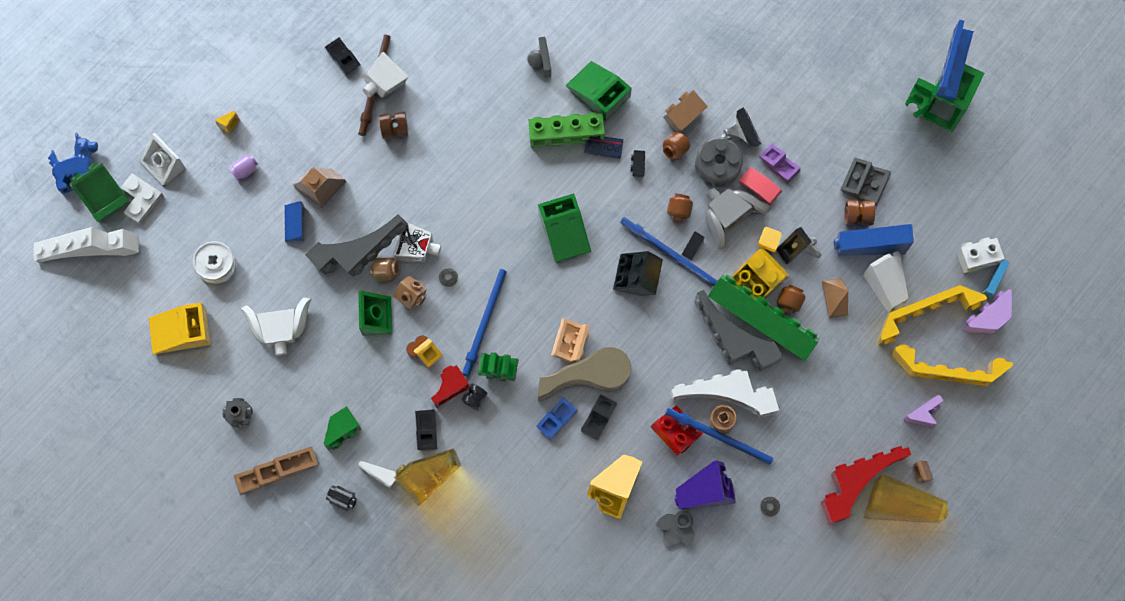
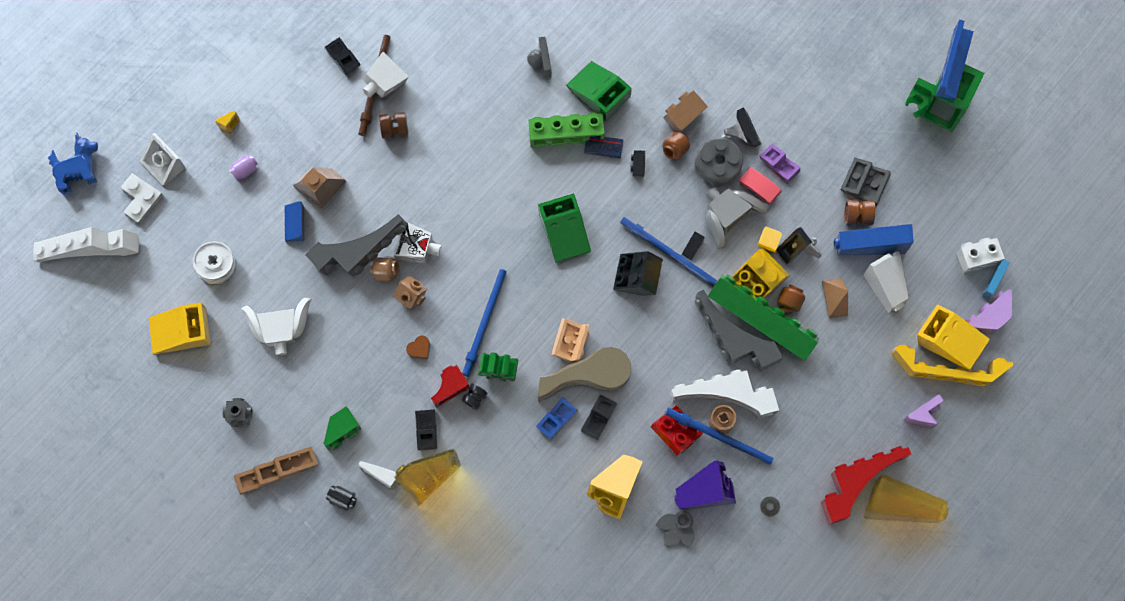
green panel [69,162,129,222] -> none
green slope [358,291,392,336] -> none
yellow slope [414,339,443,368] -> none
clear smoke plate [439,268,458,287] -> none
dark orange head [667,193,693,222] -> none
yellow slope [877,285,987,345] -> none
medium nougat slope [913,461,933,483] -> none
none -> yellow slope [917,304,990,371]

